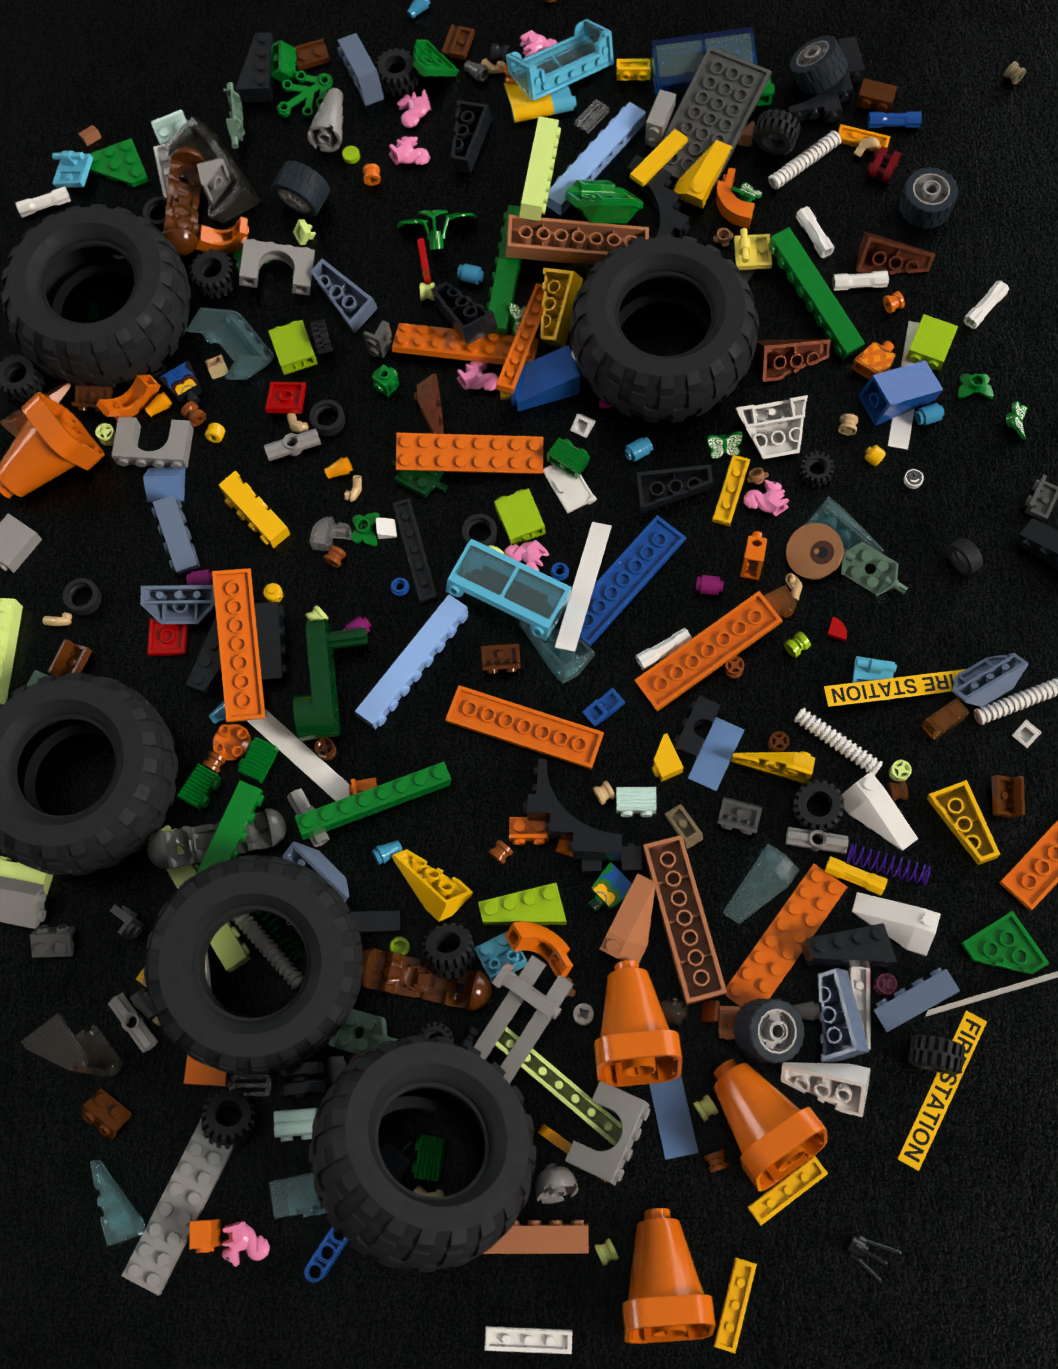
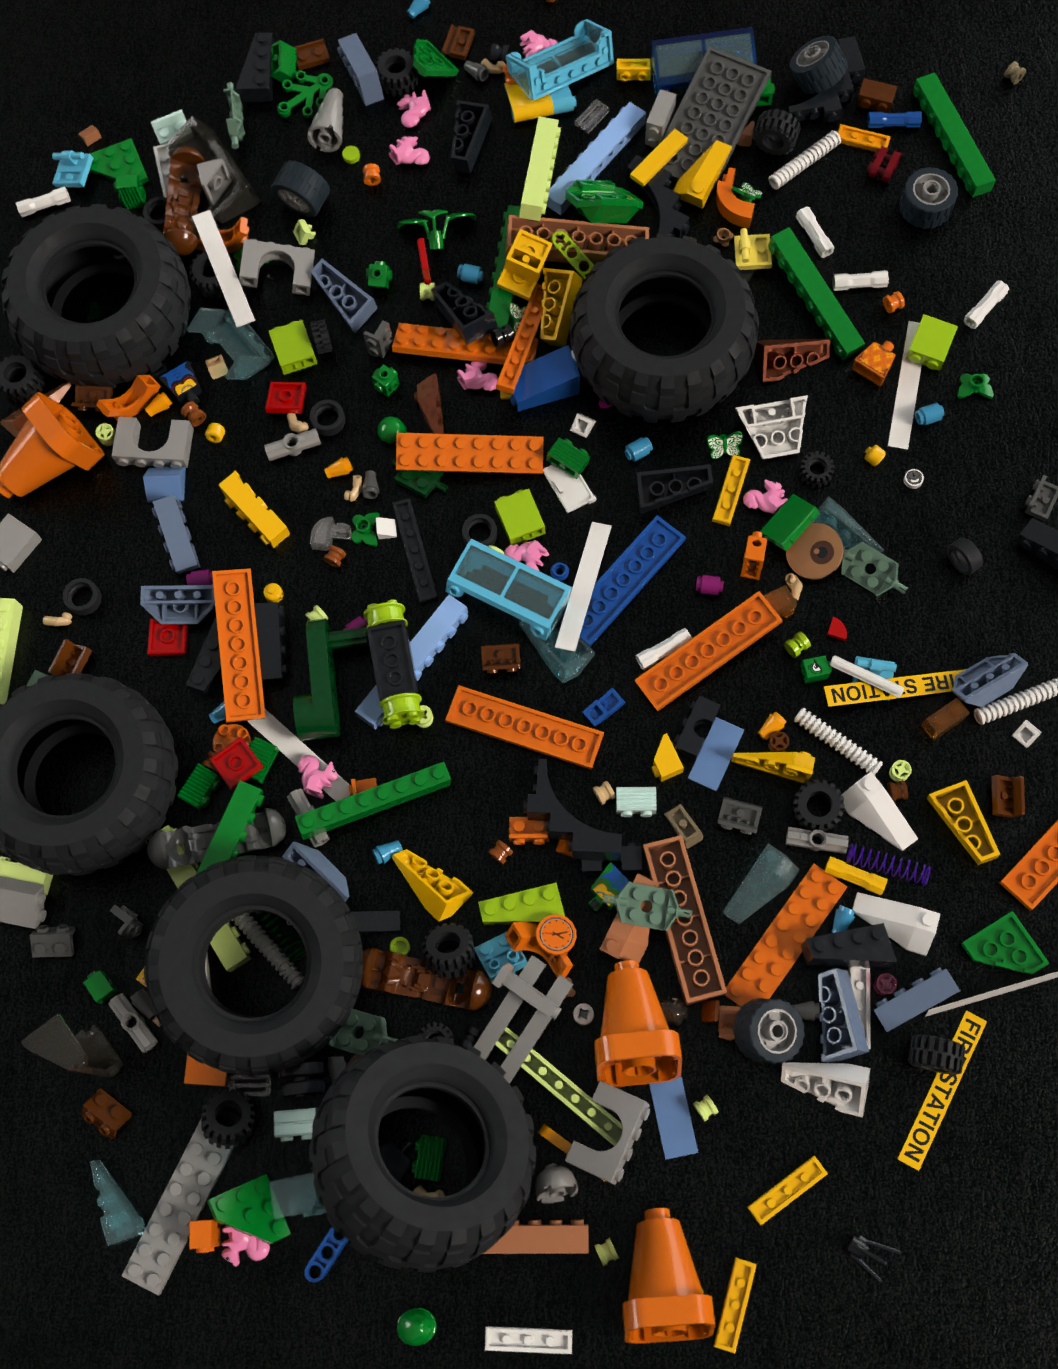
reddish brown wheel [315,738,337,761] -> none
blue plate [391,578,409,596] -> none
dark orange wheel [704,1149,730,1173] -> none
orange cone [714,1059,828,1192] -> none
dark orange wheel [724,656,744,679] -> none
medium nougat plate [747,468,769,484] -> none
tan wheel [838,414,858,435] -> none
tan arm [854,137,880,158] -> none
copper wedge [856,232,935,275] -> none
slope [858,360,943,425] -> none
green animal [1006,401,1028,440] -> none
none -> green brick [83,970,119,1004]
none -> green brick [114,174,146,209]
none -> white sticker [192,210,255,327]
none -> green plate [207,1174,291,1245]
none -> red tile [209,736,264,791]
none -> bright pink animal [297,755,338,799]
none -> dark grey cone [361,471,380,499]
none -> brick [363,600,425,729]
none -> green brick [366,261,392,289]
none -> green hair [377,416,407,444]
none -> green hat [397,1308,437,1346]
none -> yellowish green wheel [416,705,433,728]
none -> black wheel [490,324,515,347]
none -> yellow bracket [496,229,553,301]
none -> orange tile [536,914,577,956]
none -> lime beam [551,231,594,280]
none -> sand green plate [602,882,692,931]
none -> light orange cone [758,712,786,740]
none -> green piece [760,494,820,552]
none -> green brick [800,655,832,684]
none -> white axle [830,656,904,697]
none -> dark azure cone [831,905,855,933]
none -> green brick [913,73,996,198]

